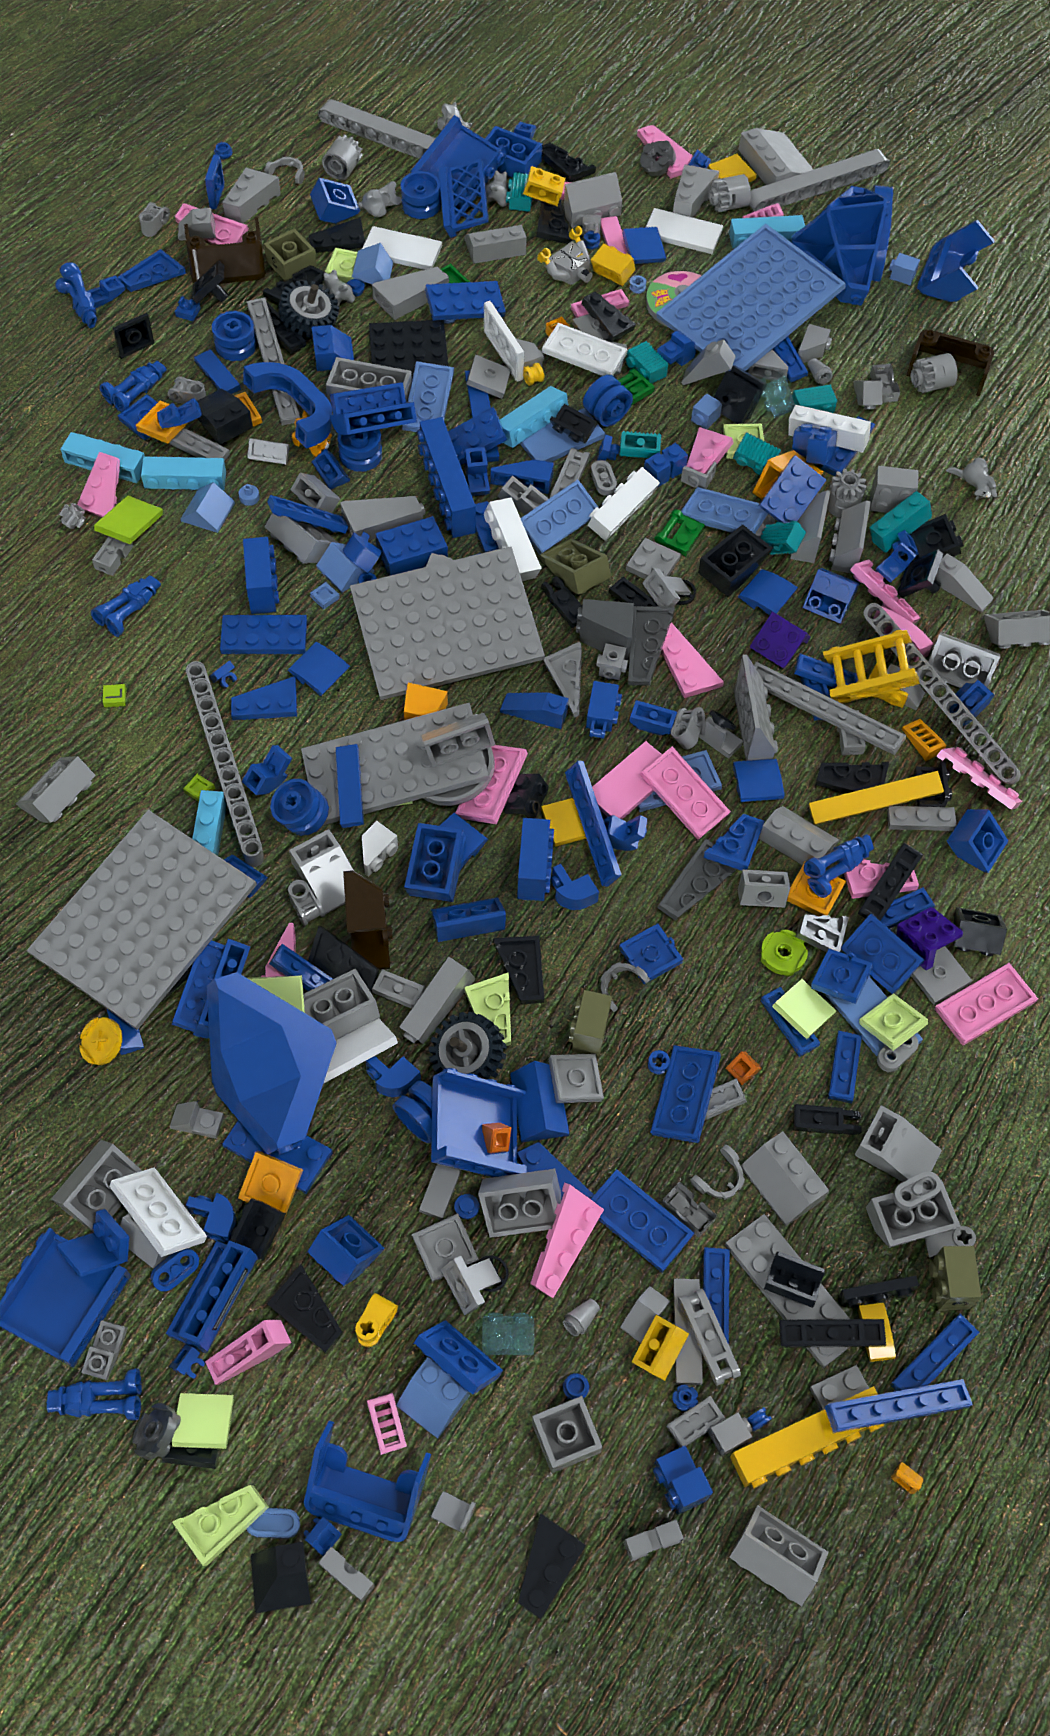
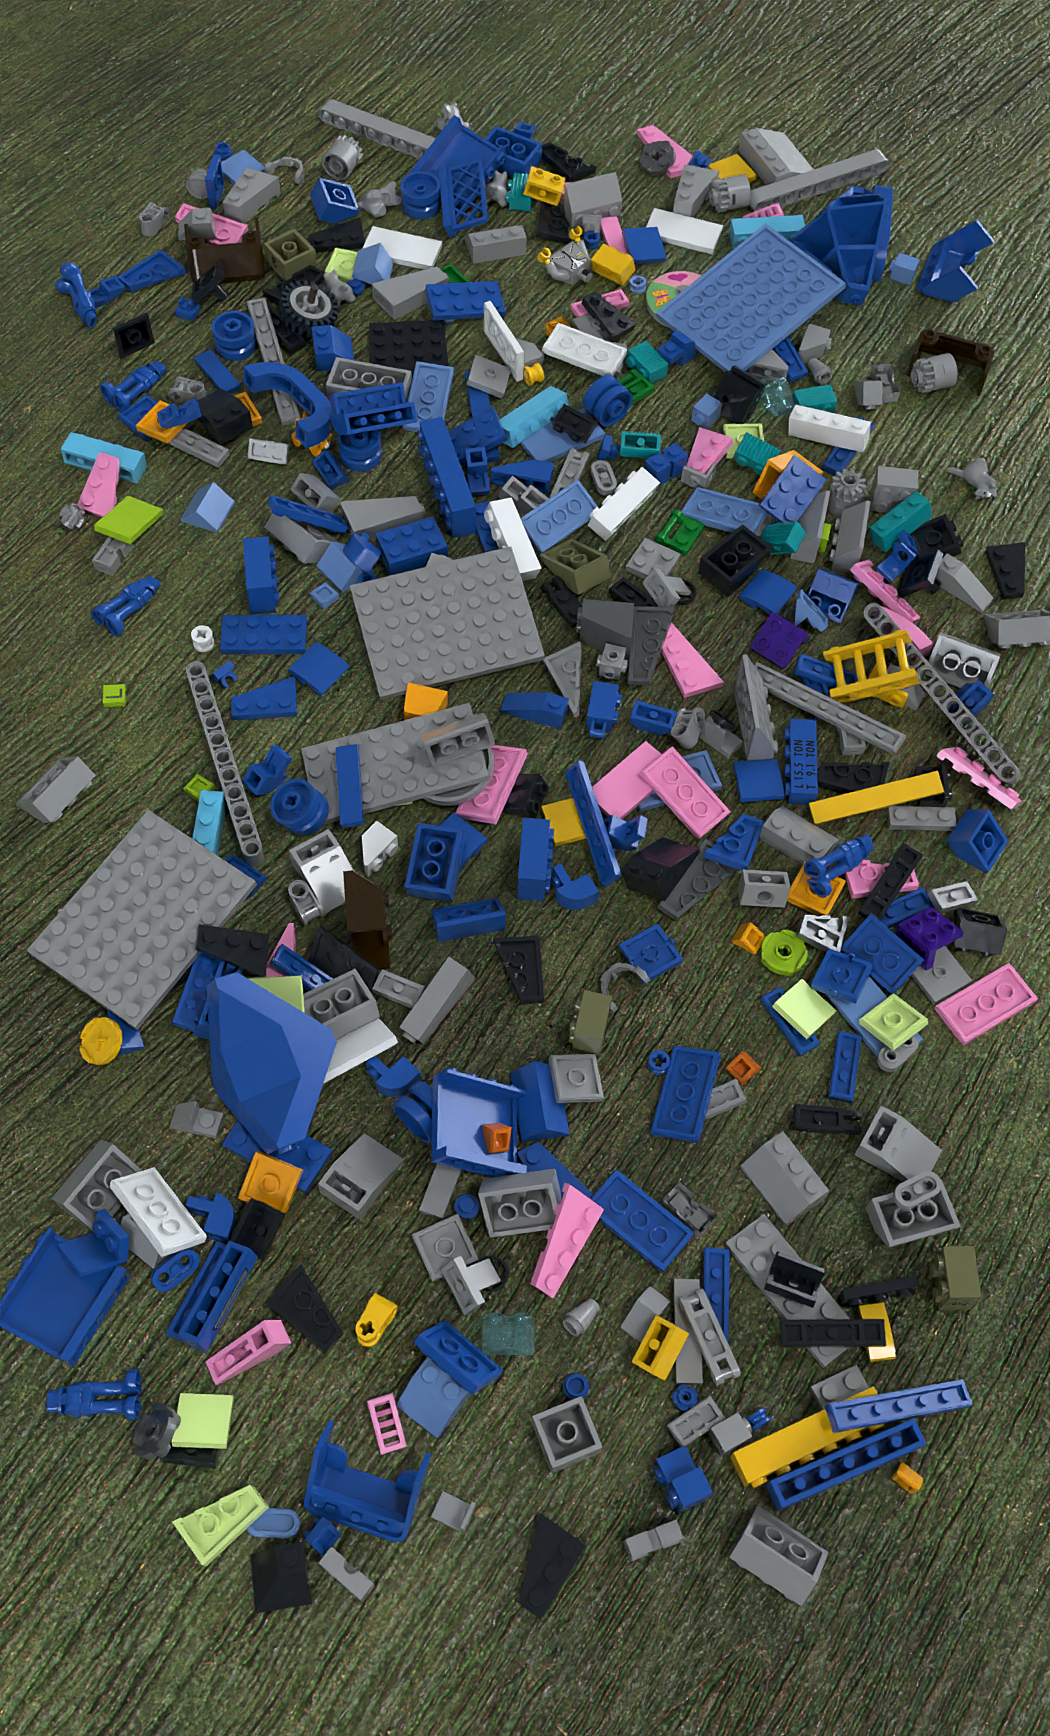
light grey slope [81,1320,128,1380] -> none
medium azure brick [141,457,226,490] -> none
blue tile [169,1344,205,1378] -> none
medium blue tile [239,484,260,506] -> none
blue slope [307,1215,385,1286] -> none
wheel [429,1012,507,1080] -> none
yellowish green wing [464,973,511,1046] -> none
light grey slope [681,339,735,385] -> none
light grey piece [690,1145,745,1200] -> none
blue brick [792,424,837,465] -> none
blue tile [890,1313,979,1391] -> none
light orange slope [902,719,947,761] -> none
light grey piece [925,1226,976,1260] -> none
none -> light grey wheel [186,168,208,199]
none -> white wheel [191,625,214,652]
none -> black wing [195,924,269,977]
none -> medium blue tile [221,150,265,185]
none -> light grey slope [318,1133,404,1220]
none -> black slope [621,837,700,901]
none -> light orange slope [731,922,766,954]
none -> blue brick [766,1418,927,1512]
none -> blue brick [783,718,818,805]
none -> medium blue slope [794,589,828,632]
none -> lime tile [818,523,831,553]
none -> light grey plate [927,881,978,913]
none -> black wing [985,542,1026,600]

